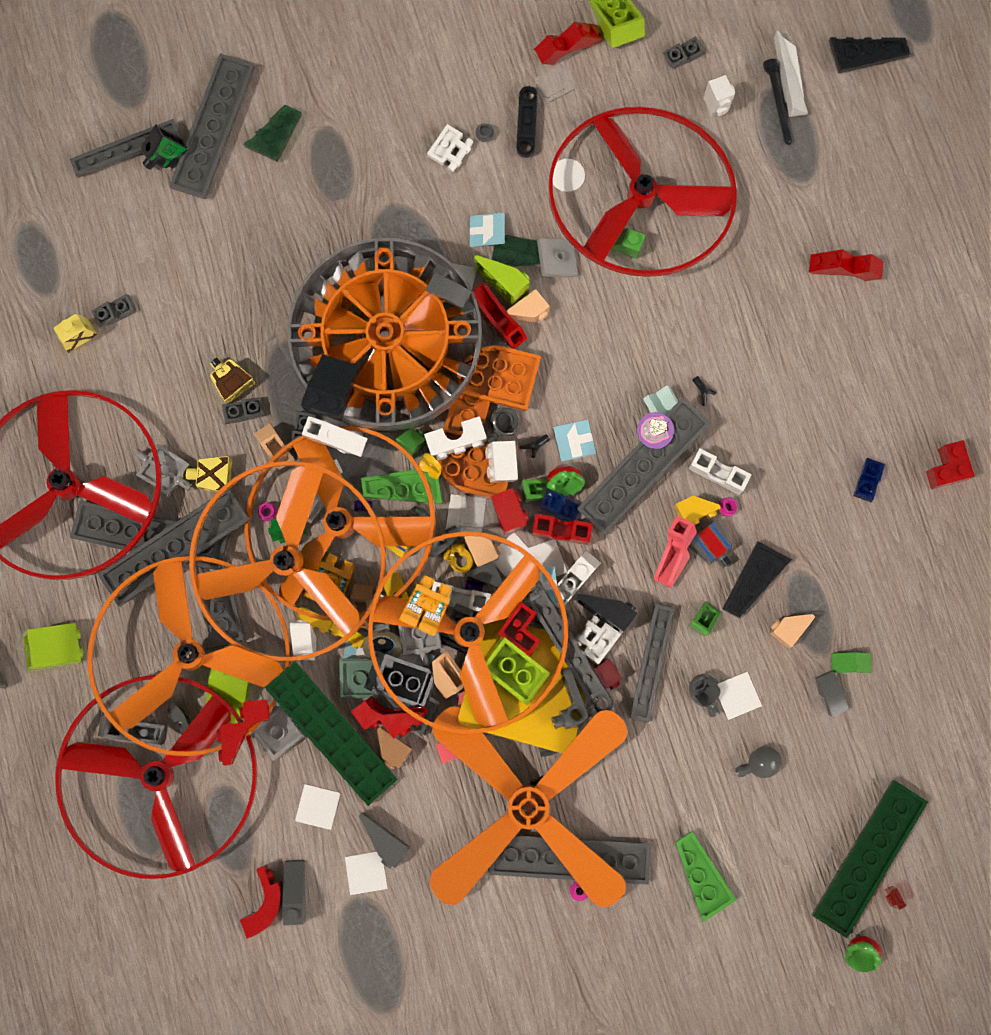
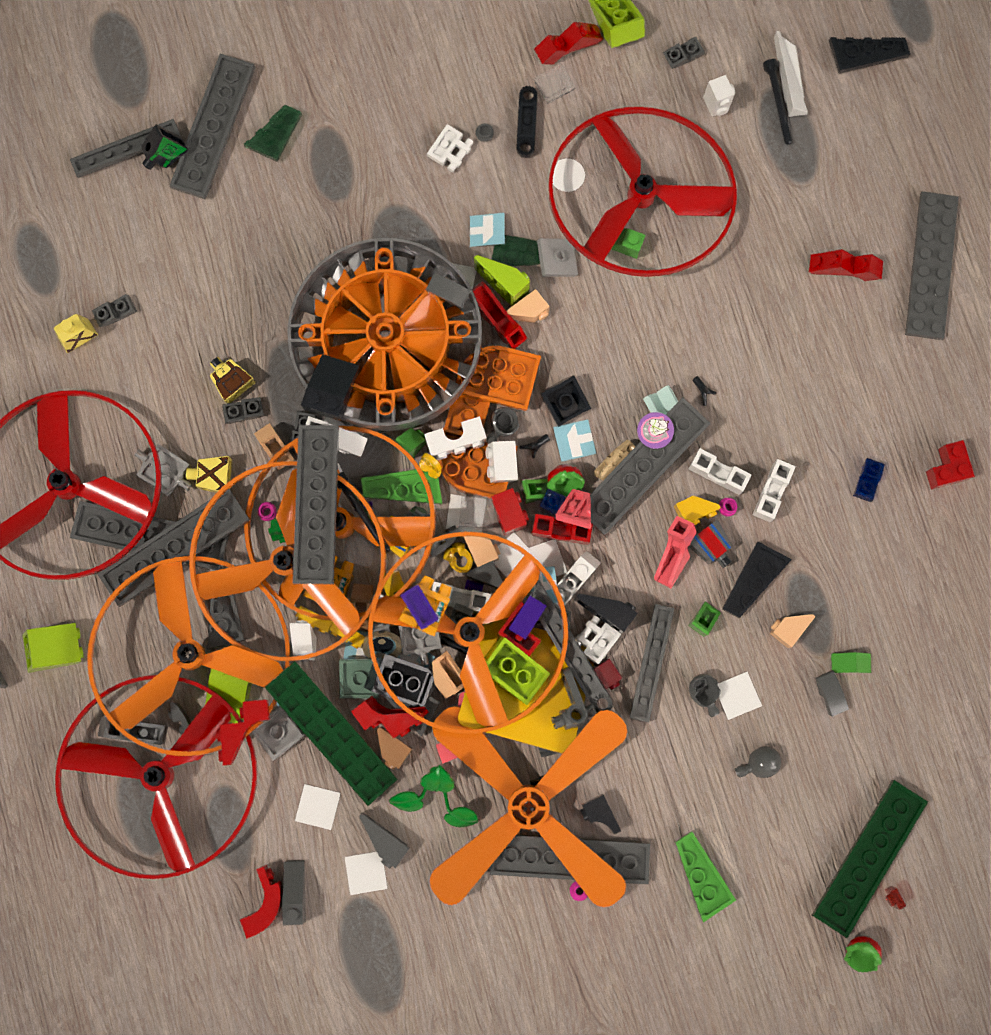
none -> dark grey plate [293,425,339,585]
none -> black piece [337,472,390,553]
none -> green plant [389,765,479,828]
none -> dark purple tile [400,585,439,630]
none -> dark purple tile [509,596,547,640]
none -> black slope [540,375,592,427]
none -> coral wing [555,489,591,529]
none -> black arch [580,794,621,835]
none -> tan hinge [594,440,635,480]
none -> white arch [752,459,796,522]
none -> dark grey plate [905,191,959,340]

